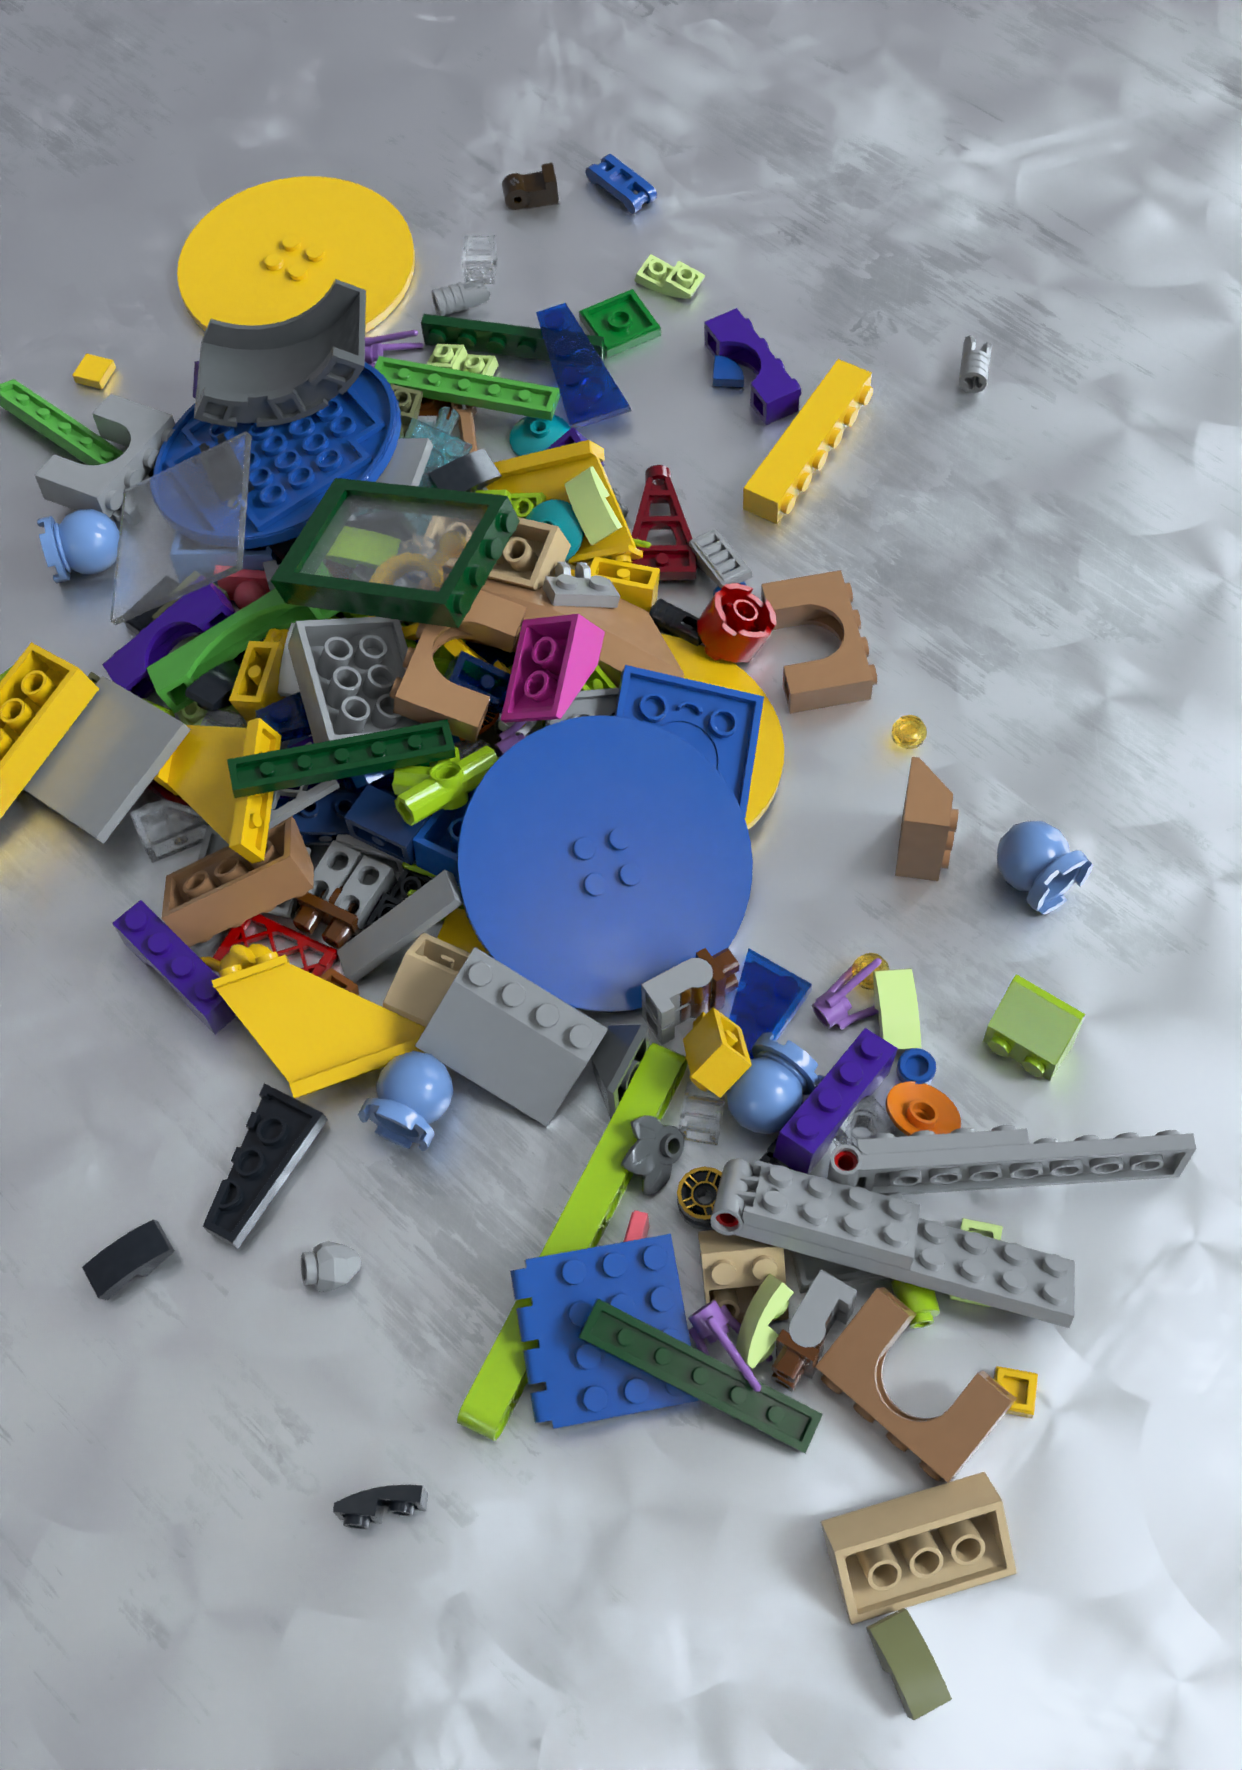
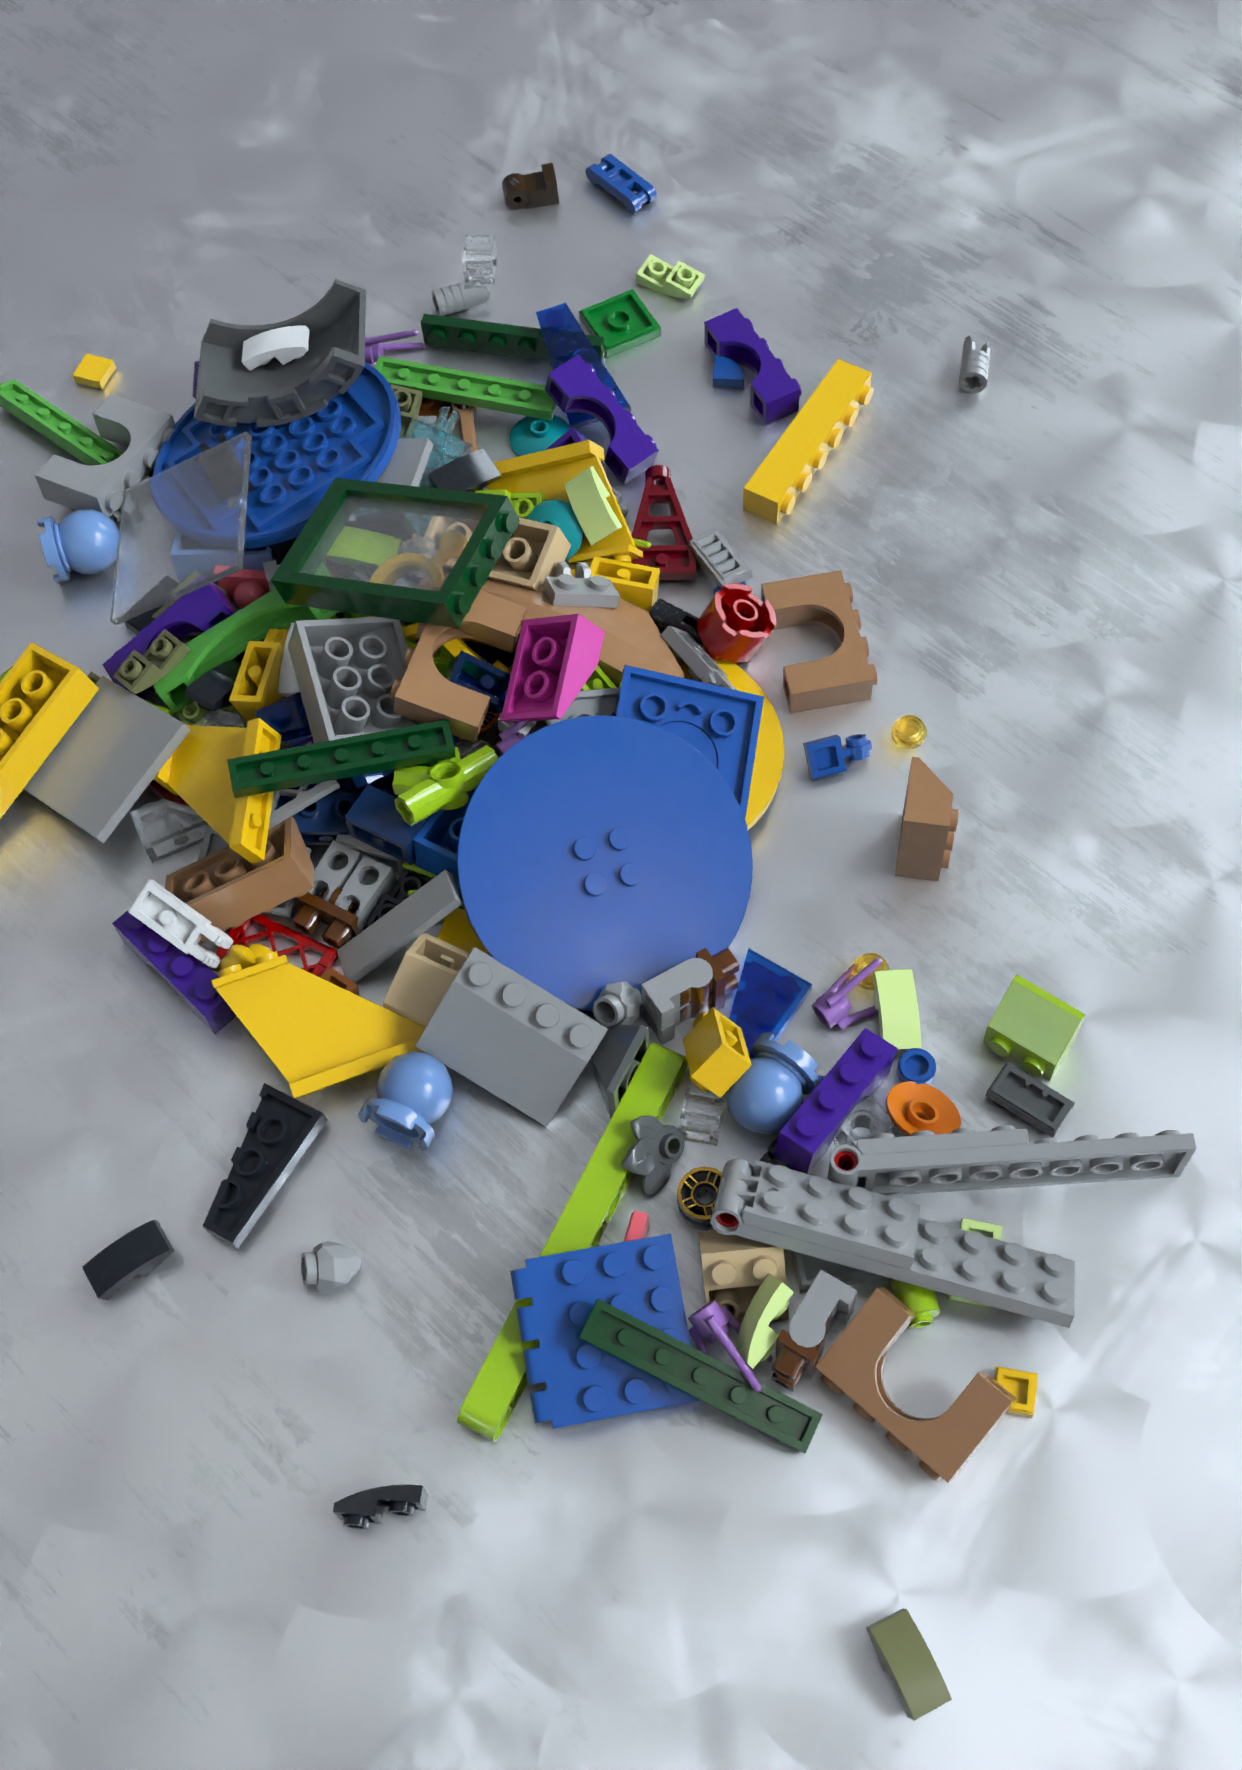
yellow plate [177,176,415,333] -> none
yellowish green slope [427,344,499,376] -> none
tan slope [821,1472,1017,1625] -> none
medium blue tile [997,821,1093,915] -> none
none -> olive slope [113,629,191,694]
none -> white hinge [128,880,234,968]
none -> white slope [242,325,309,371]
none -> dark purple arch [544,354,659,485]
none -> light grey rock [593,981,642,1027]
none -> light grey hinge [661,626,737,690]
none -> blue plate [803,734,872,780]
none -> dark grey plate [985,1062,1075,1138]

